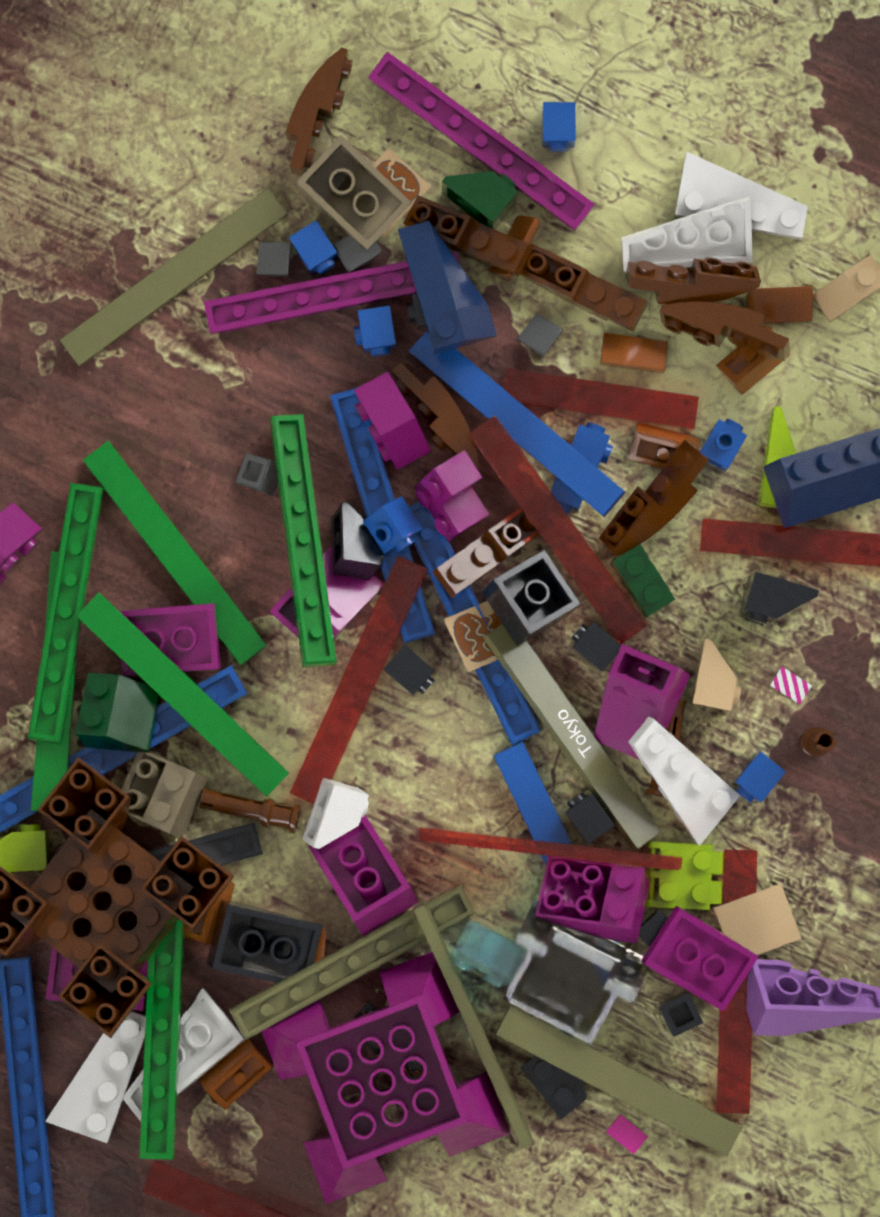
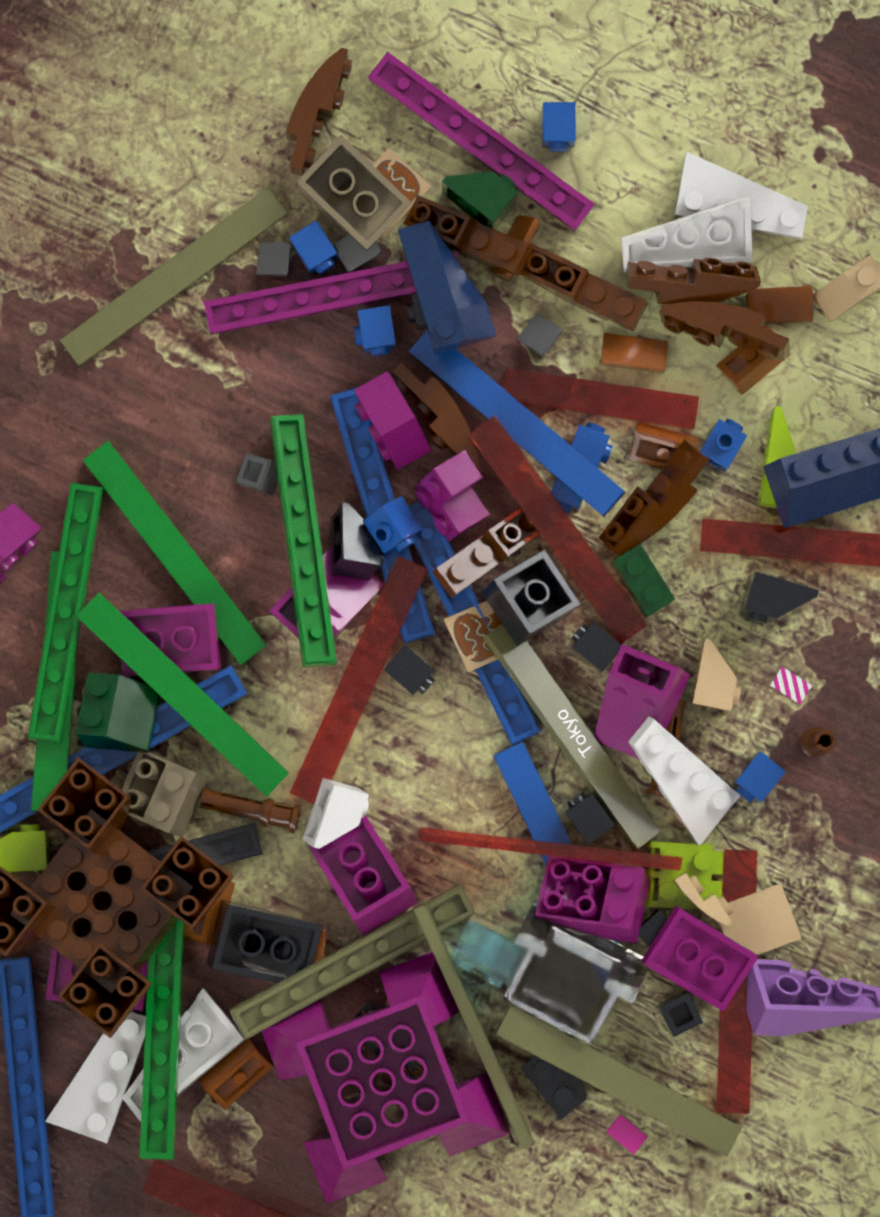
none -> tan slope [673,872,733,926]

